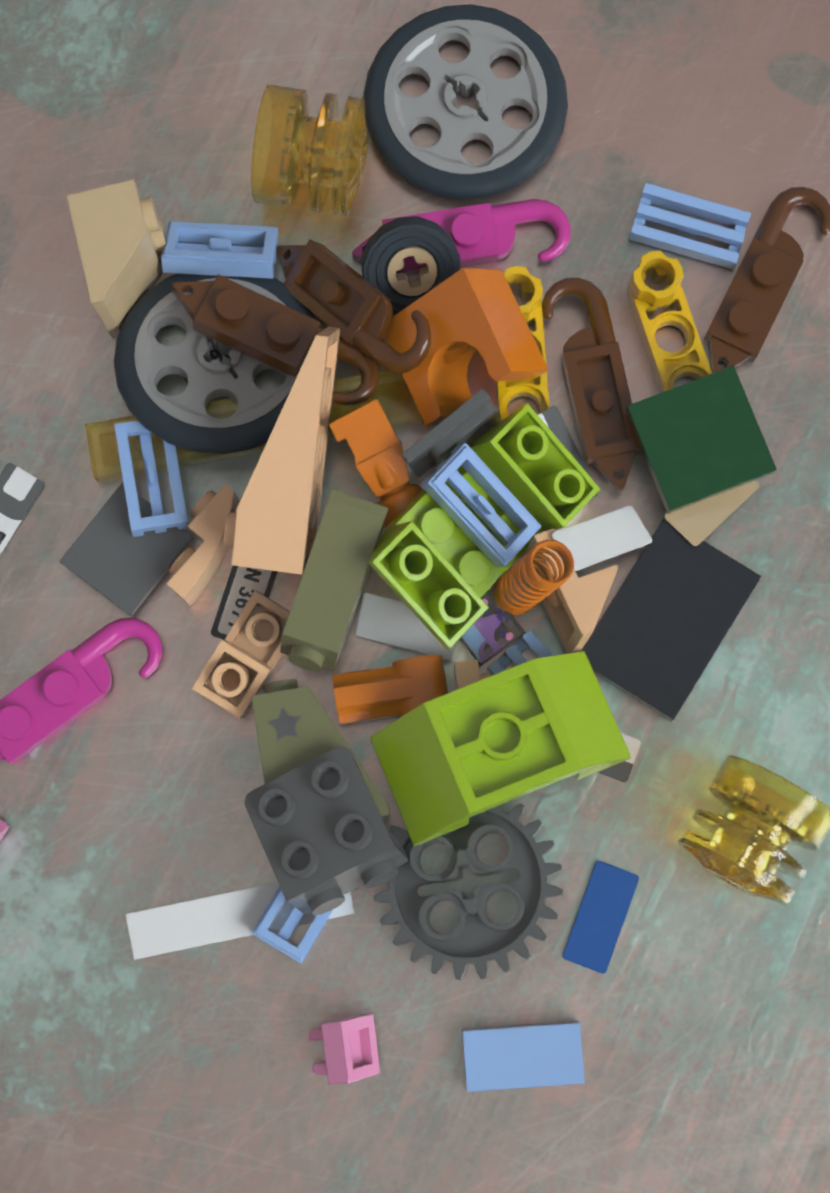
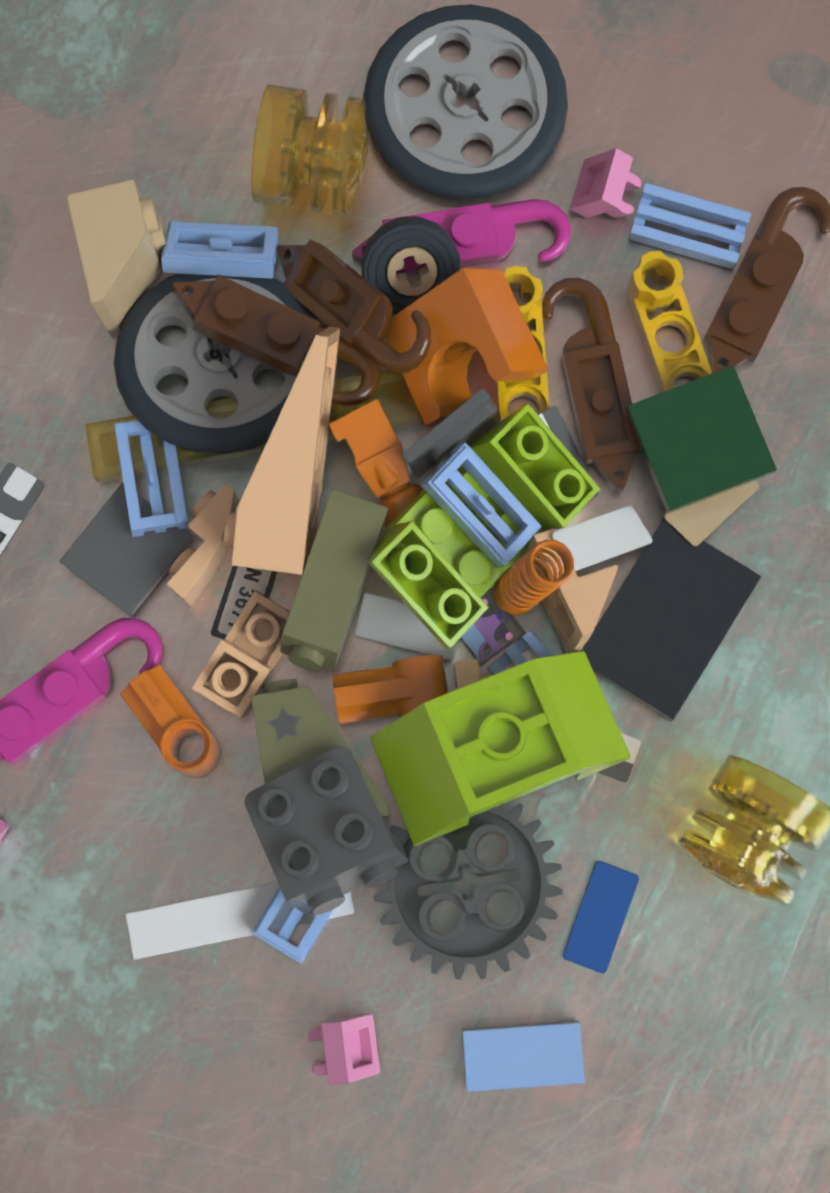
none -> orange piece [120,664,220,778]
none -> bright pink tile [570,148,642,218]

